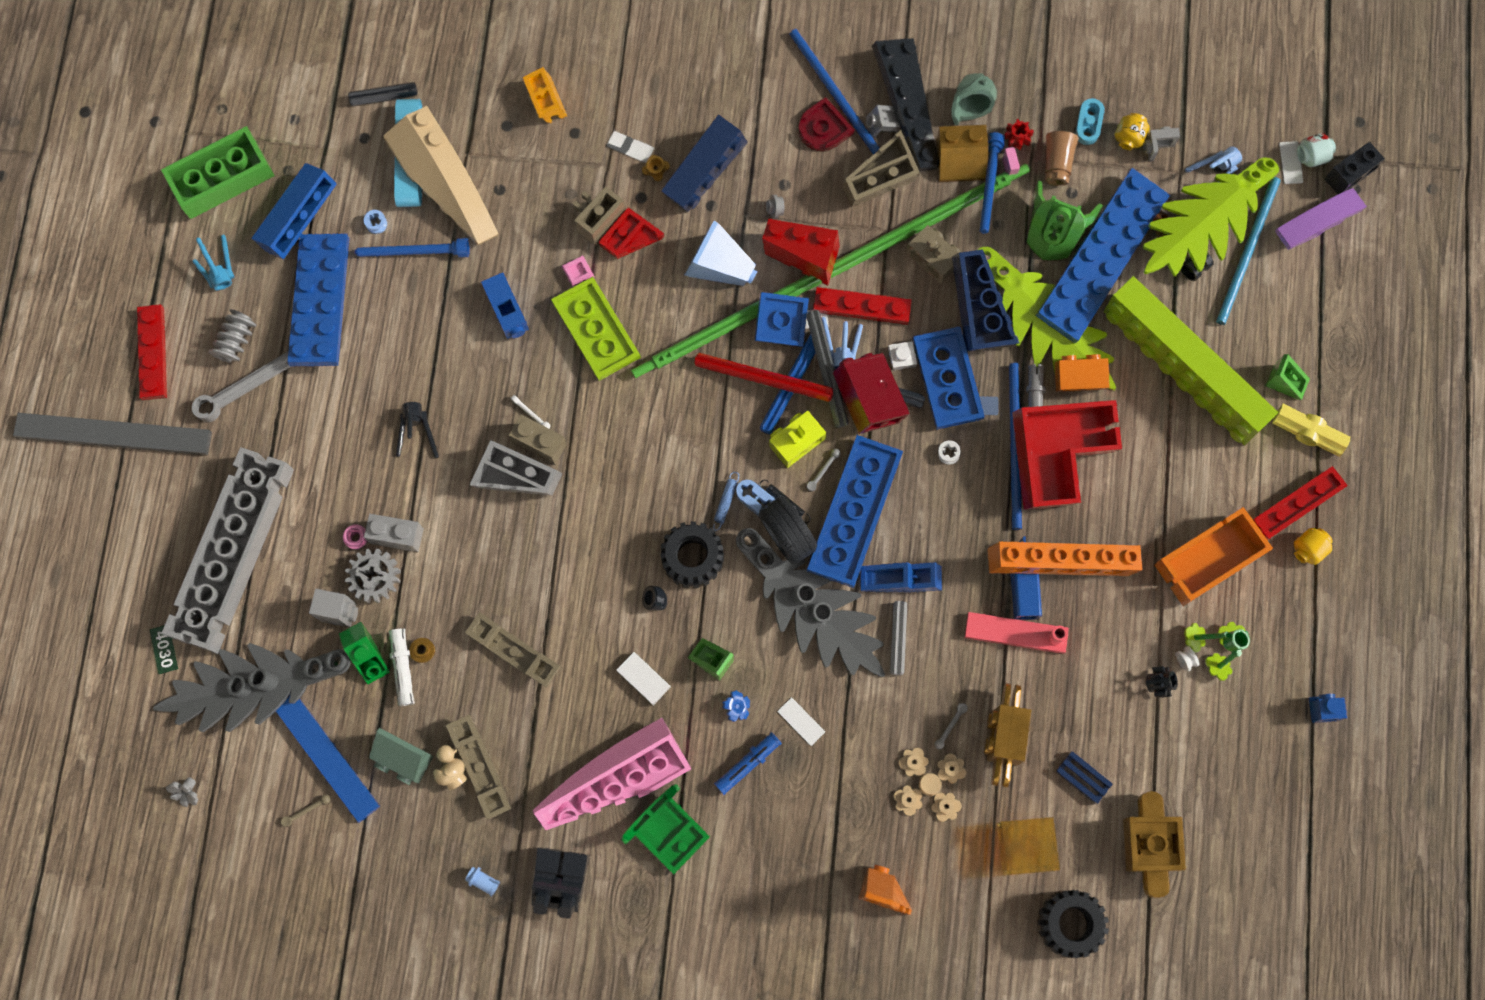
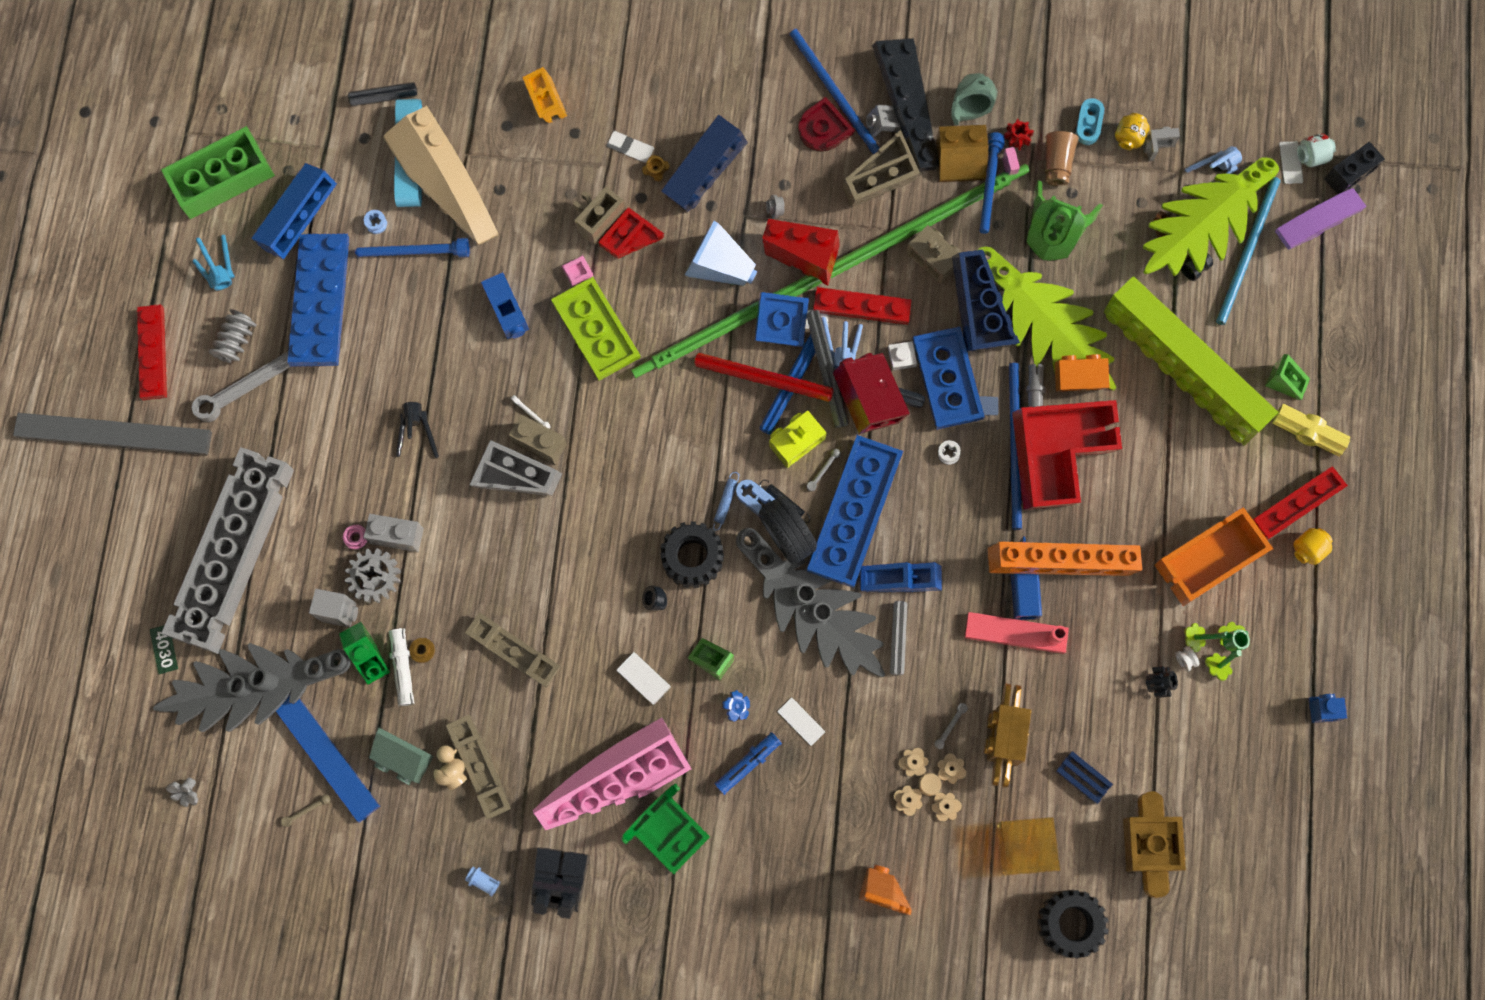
blue plate [1035,168,1170,344] -> none

